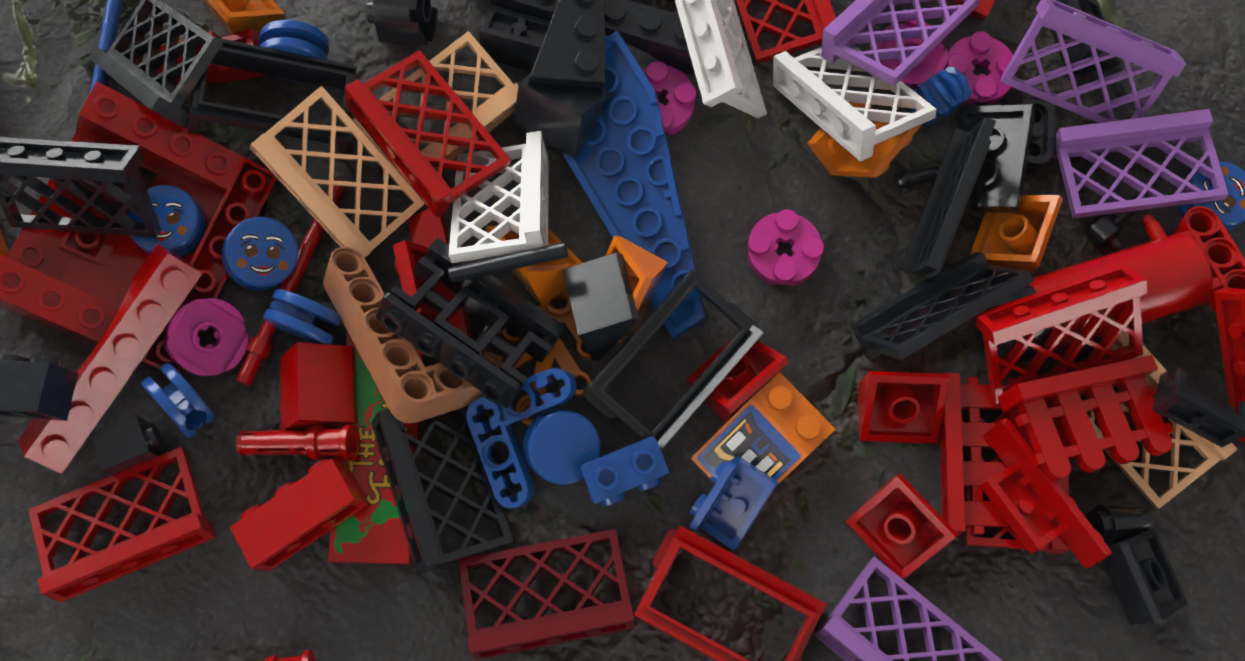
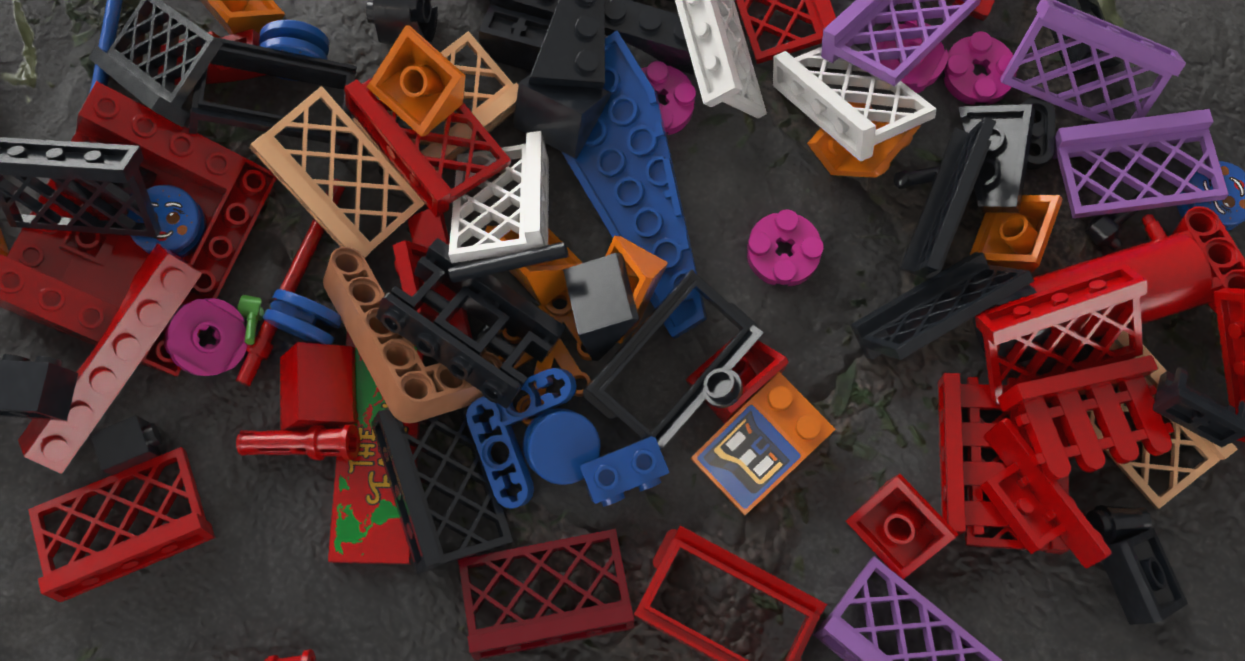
blue head [141,362,215,438] -> none
blue head [222,217,299,290] -> none
red brick [230,458,369,572] -> none
blue bracket [689,456,779,551] -> none
red slope [858,371,950,444] -> none
blue gear [910,67,973,126] -> none
none -> bright green hand [238,295,264,345]
none -> orange slope [367,25,466,137]
none -> black plate [703,368,743,408]

